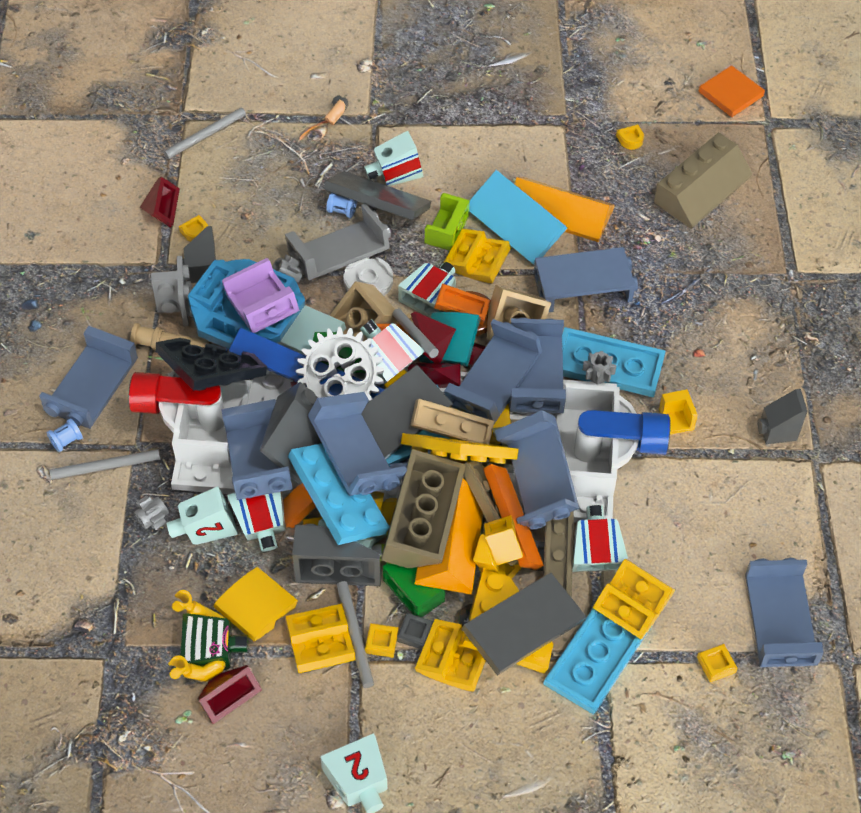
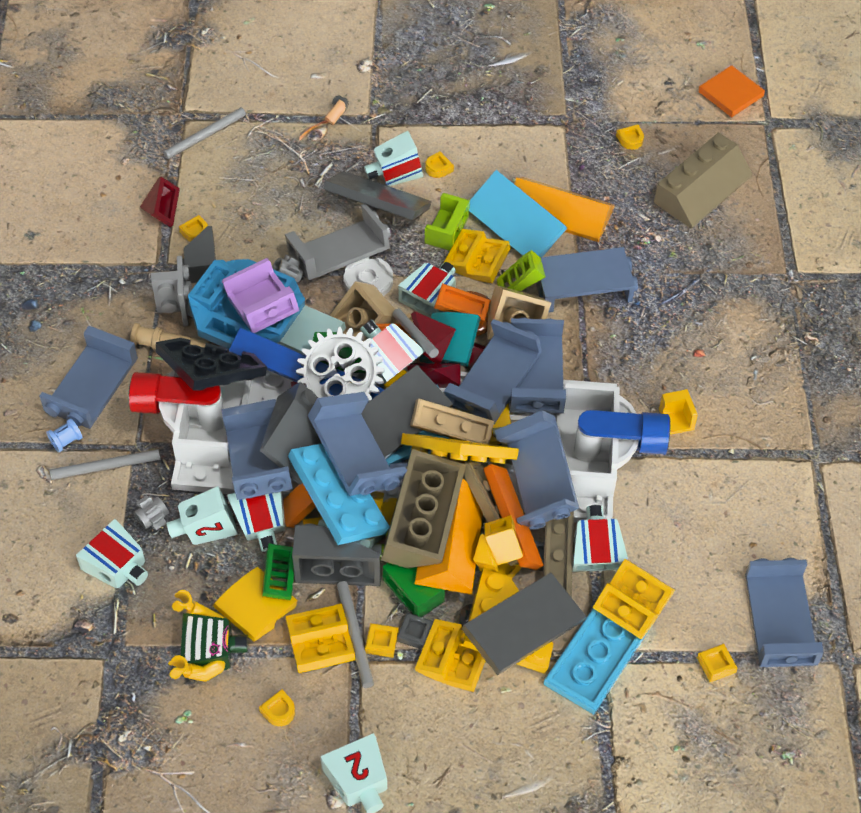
dark red slope [198,665,262,724] -> none
light blue bush [326,192,357,219] -> none
medium azure plate [562,327,666,398] -> none
light grey gear [582,351,616,385] -> none
dark grey slope [757,389,807,444] -> none
none -> light aqua torso [76,519,148,588]
none -> yellow tile [259,689,295,726]
none -> green slope [262,543,294,600]
none -> yellow tile [425,151,454,178]
none -> lime slope [497,250,545,291]

